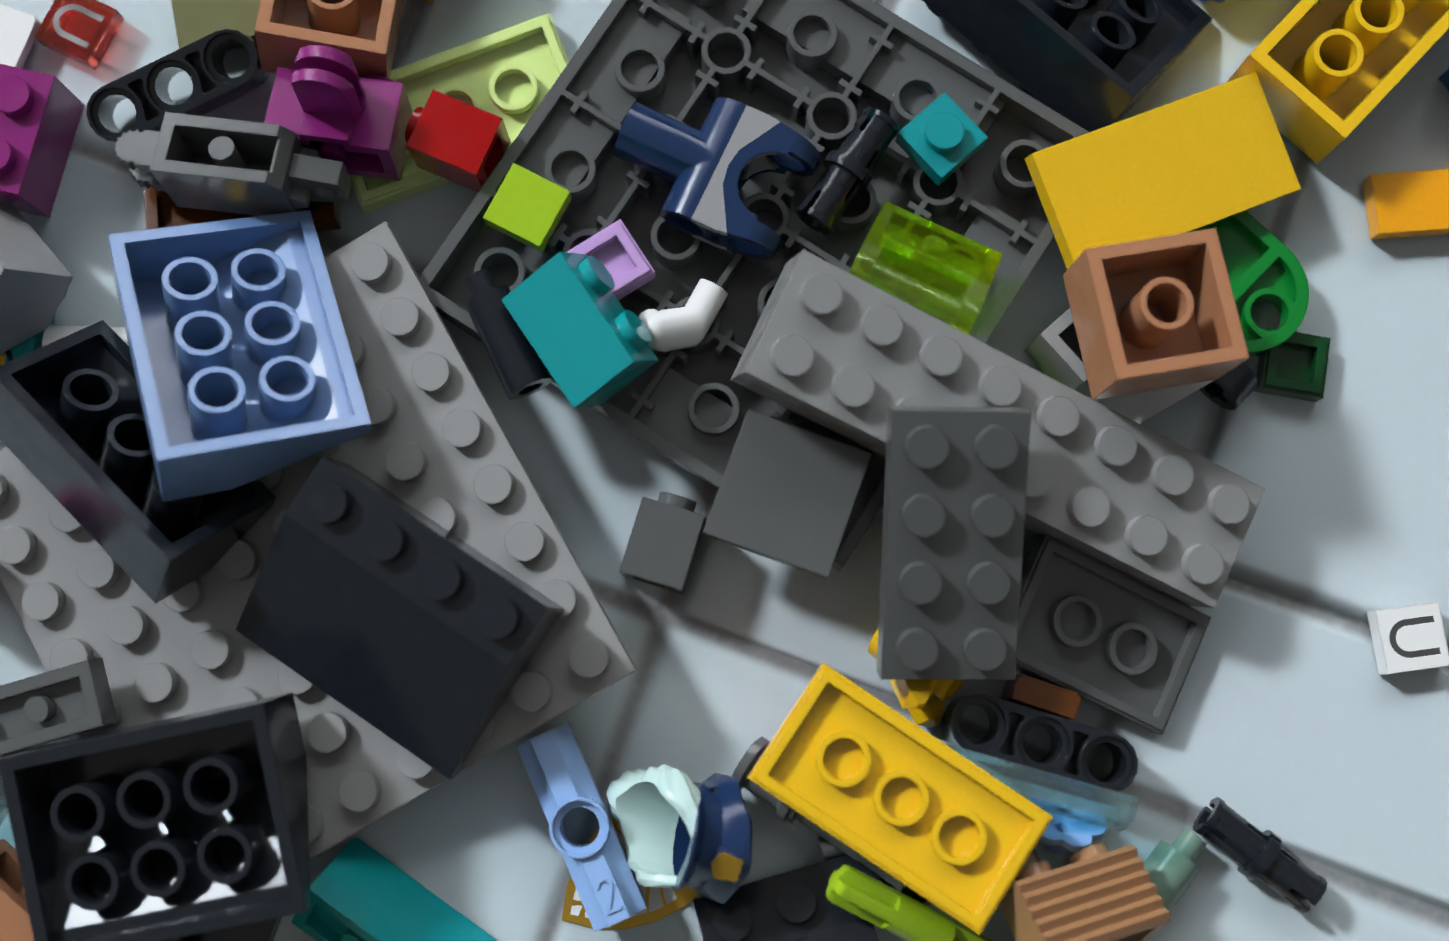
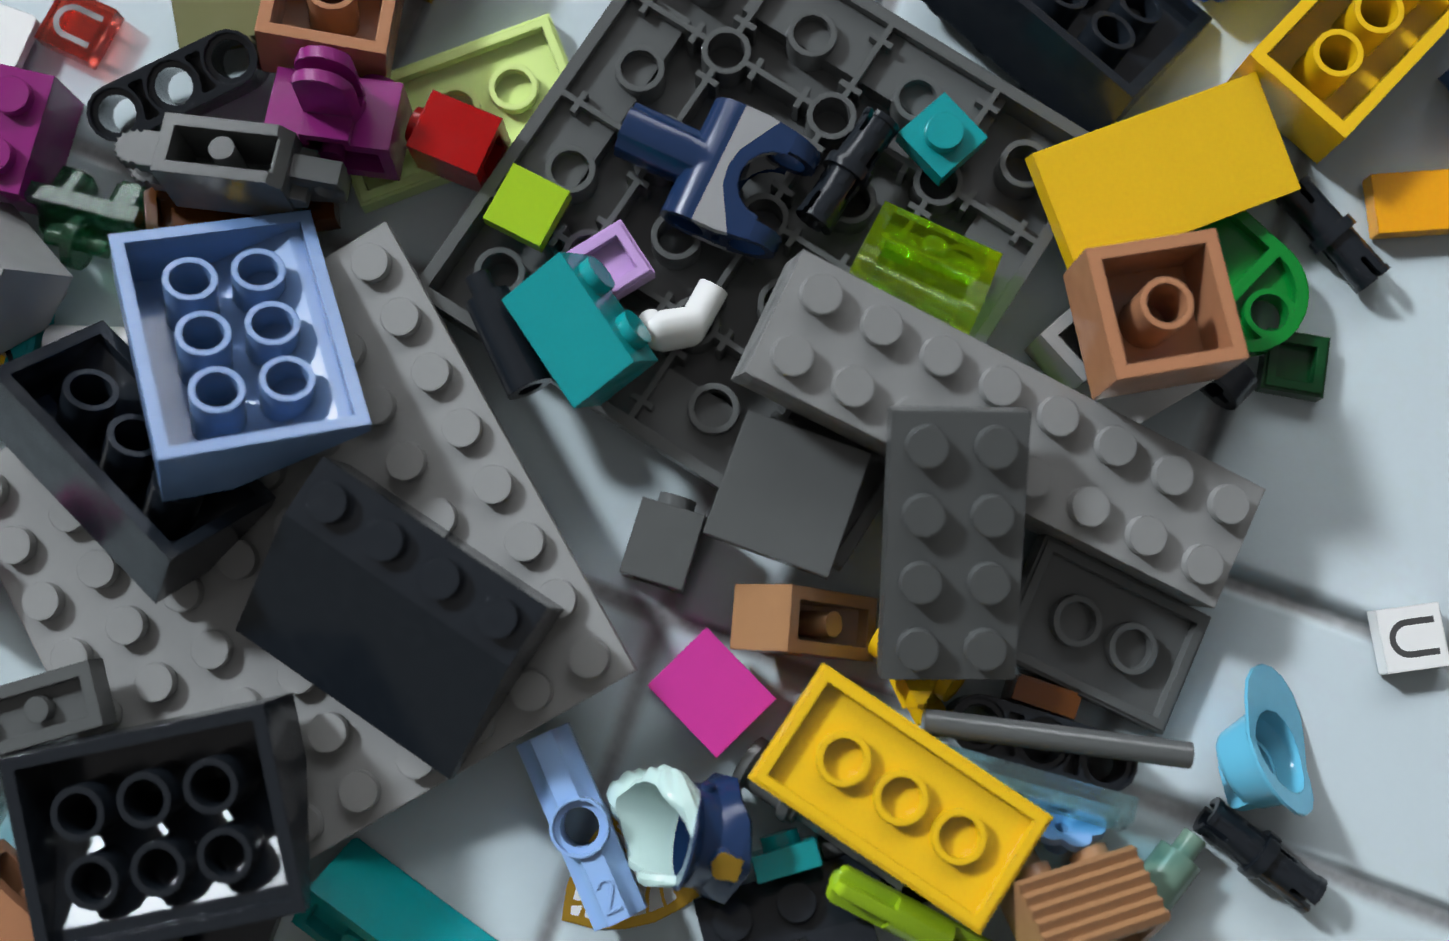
none -> clear green hips [24,165,147,271]
none -> dark pink piece [647,627,776,758]
none -> medium nougat slope [730,584,878,662]
none -> teal plate [752,827,823,884]
none -> dark grey bar [921,708,1194,769]
none -> medium azure piece [1215,664,1314,817]
none -> black pin [1275,174,1391,294]

